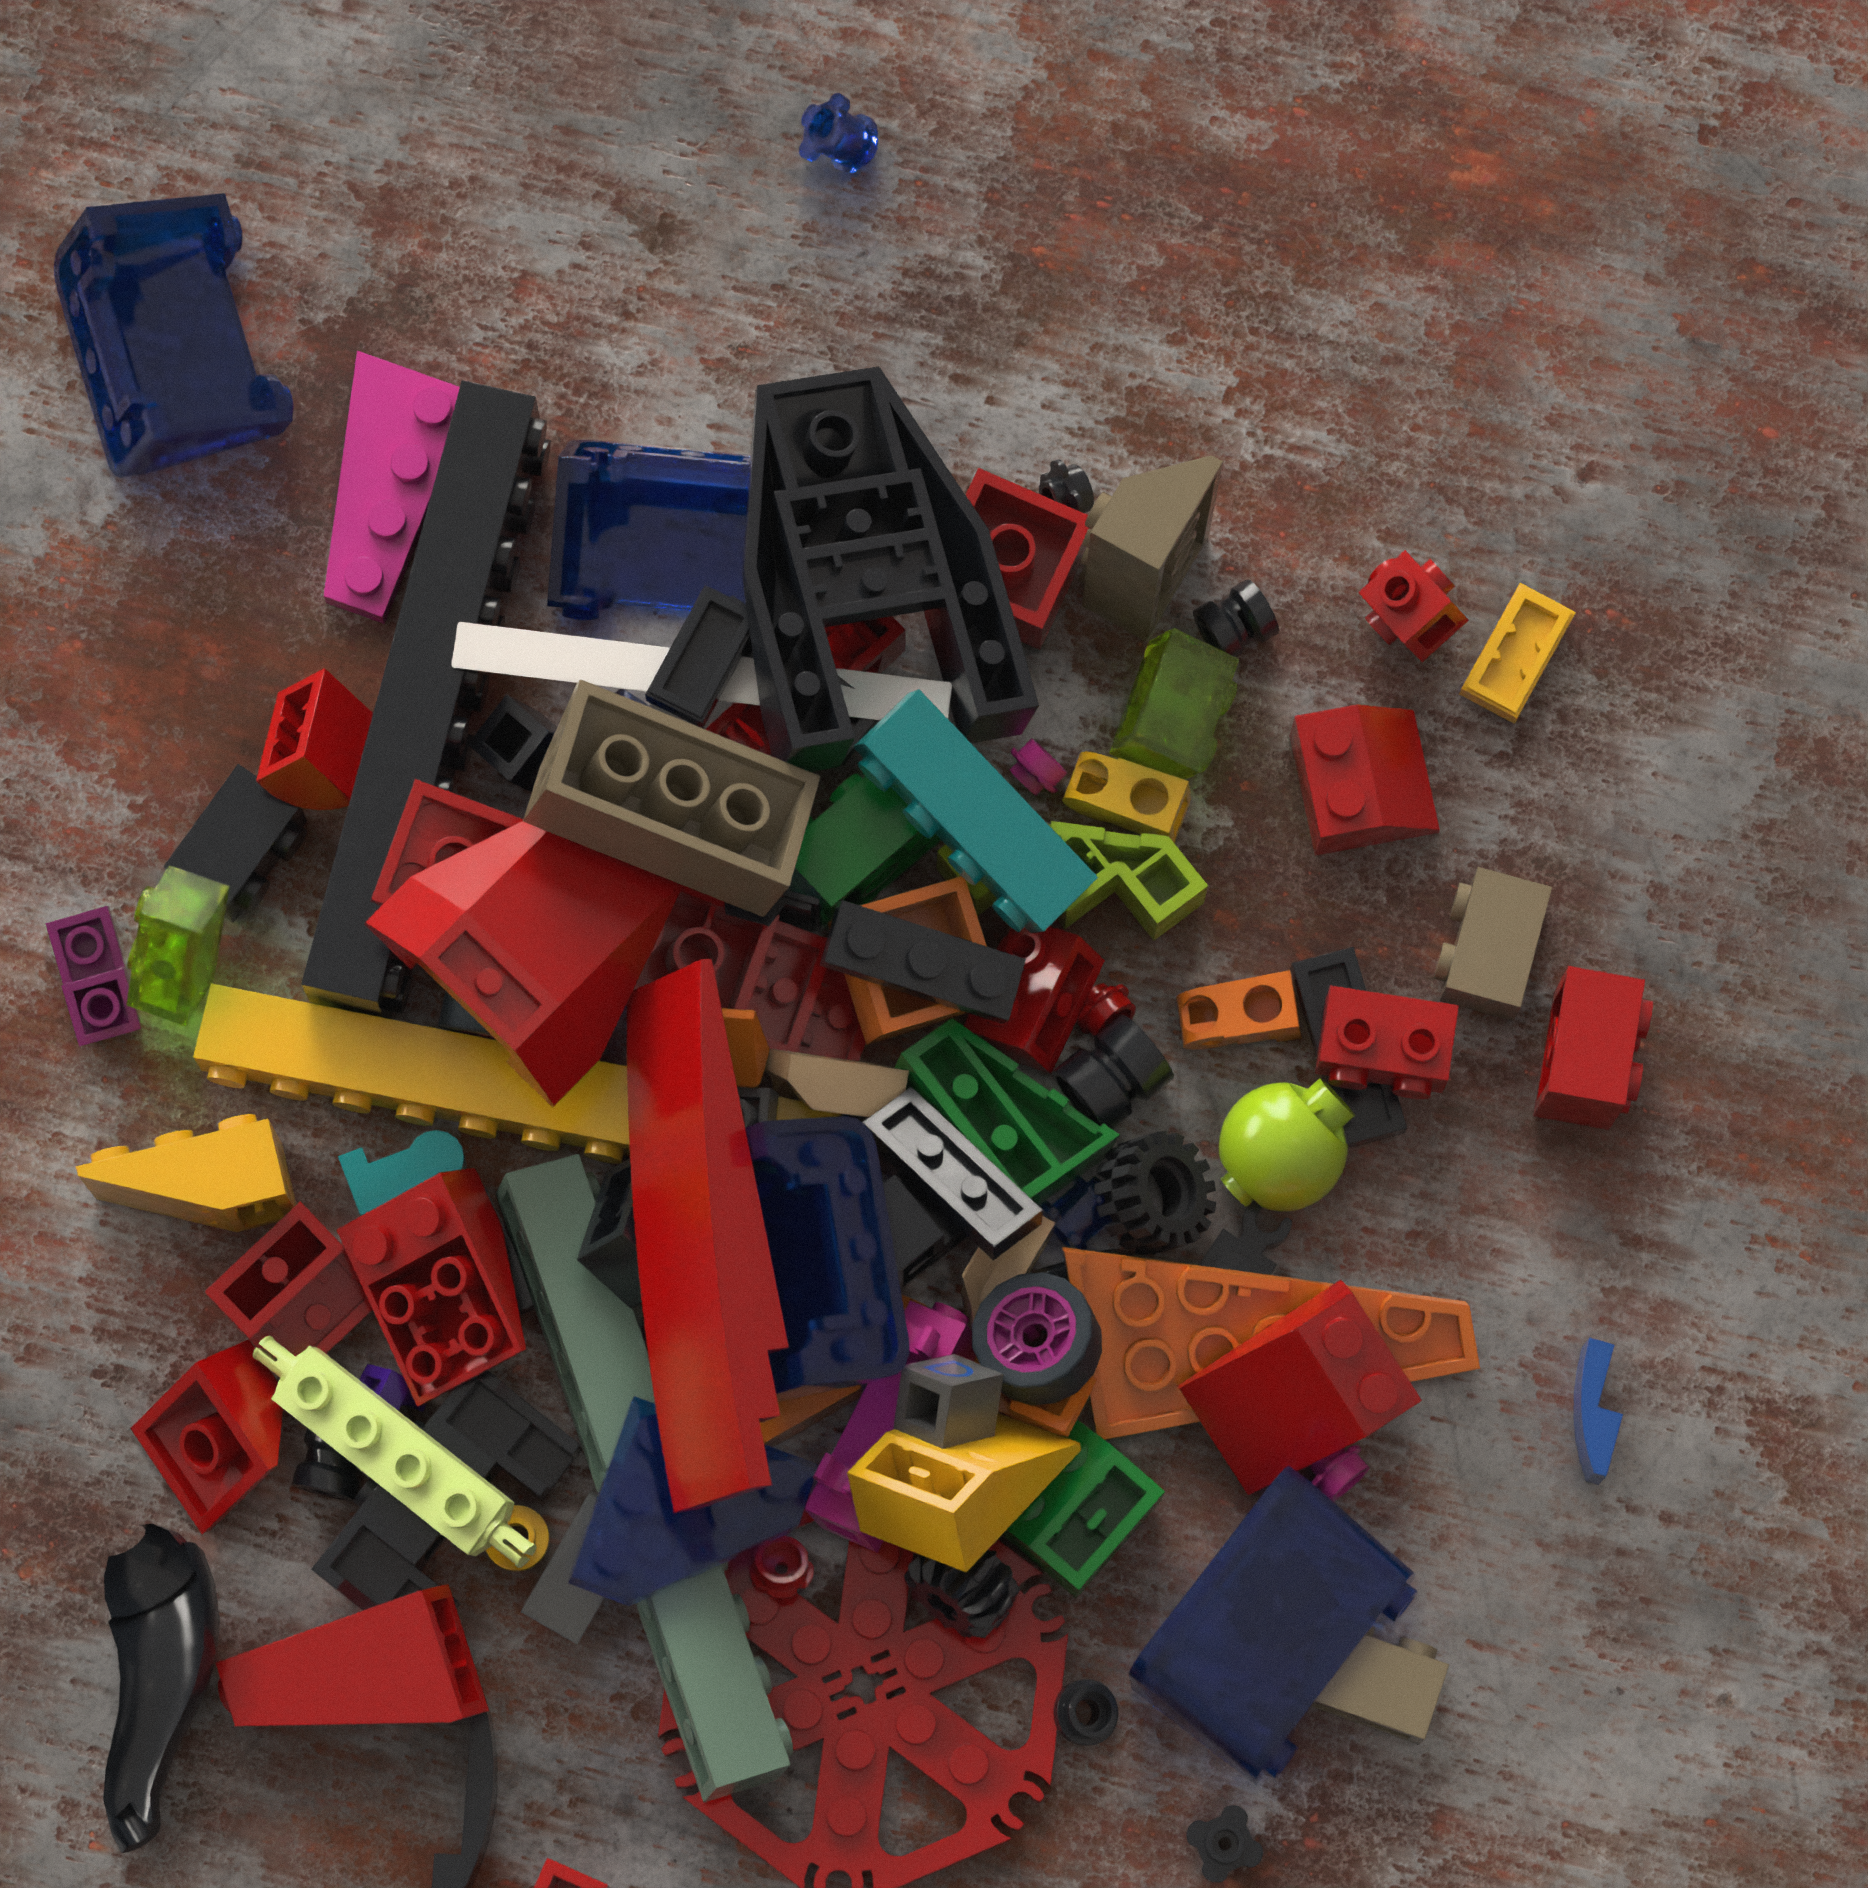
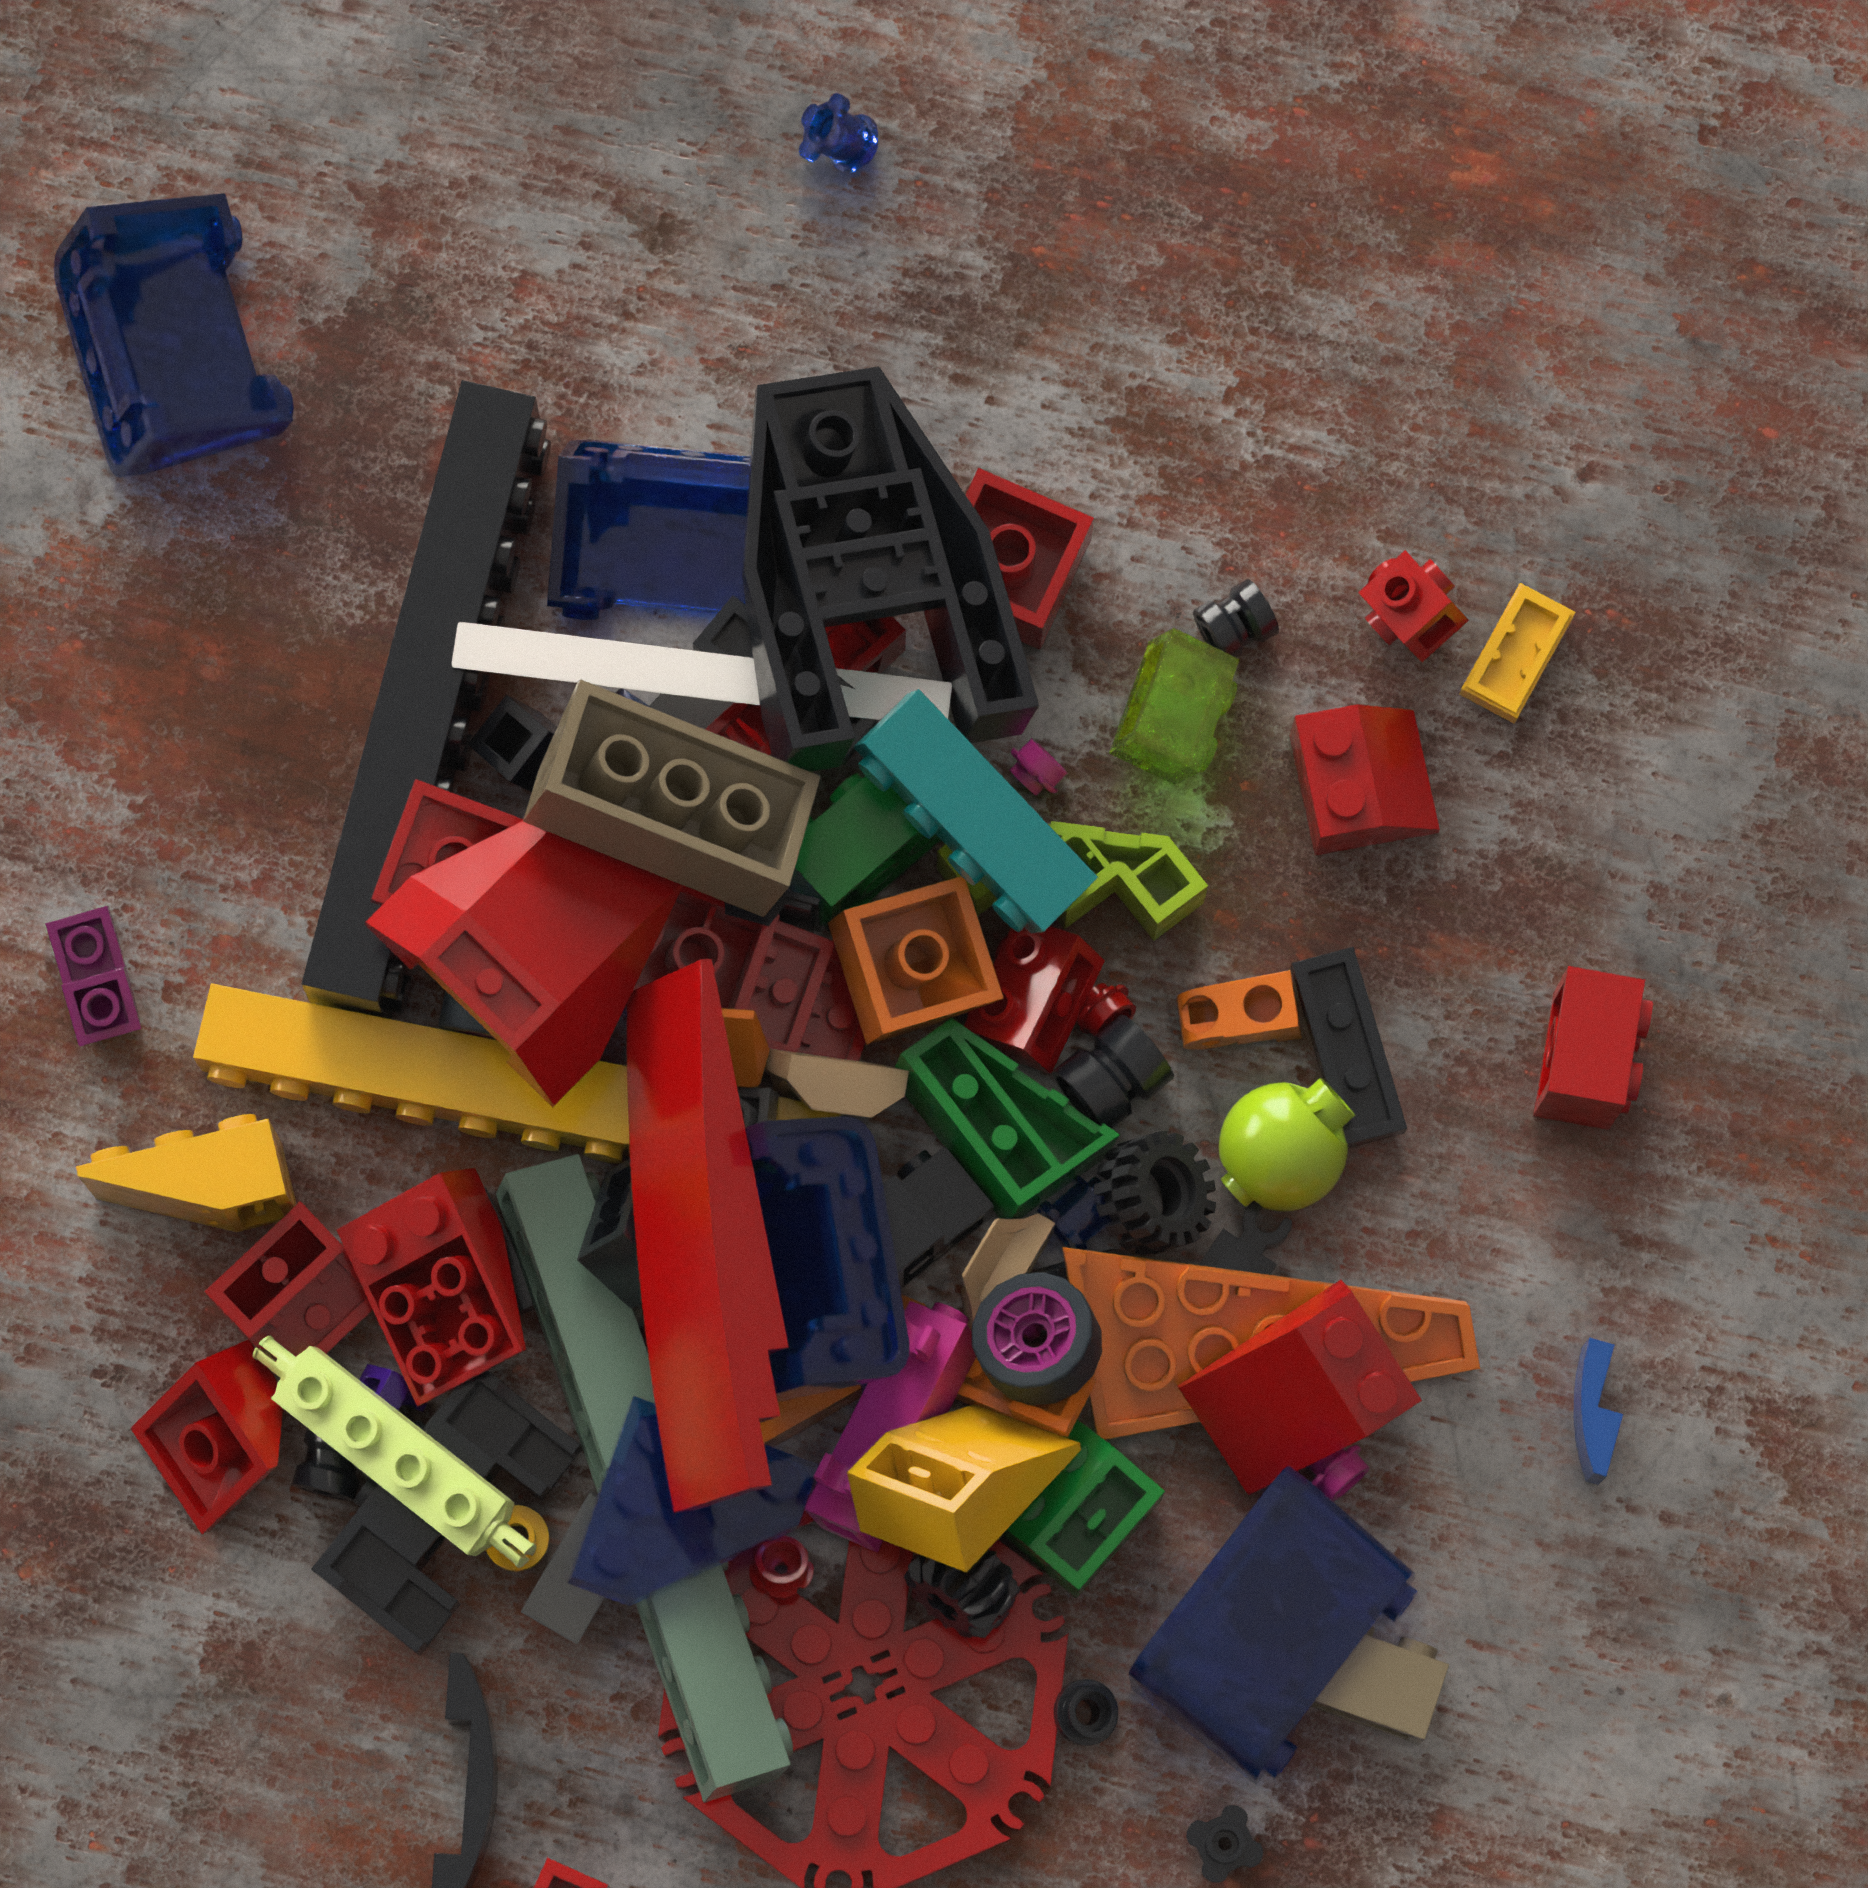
black animal [103,1524,220,1853] -> none
clear neon green brick [126,865,230,1026] -> none
black brick [163,764,307,923] -> none
red slope [215,1584,489,1726] -> none
red brick [256,668,373,810] -> none
dark pink wing [324,351,460,624] -> none
teal leg [338,1130,467,1216] -> none
black tile [645,585,751,728] -> none
black plate [819,900,1026,1024] -> none
plate [862,1087,1043,1261] -> none
dark grey brick [893,1354,1004,1449] -> none
black plate [1039,459,1094,513] -> none
yellow leg [1062,751,1191,844] -> none
dark tan slope [1078,455,1223,642] -> none
red brick [1315,985,1459,1099] -> none
dark tan brick [1433,867,1552,1021] -> none

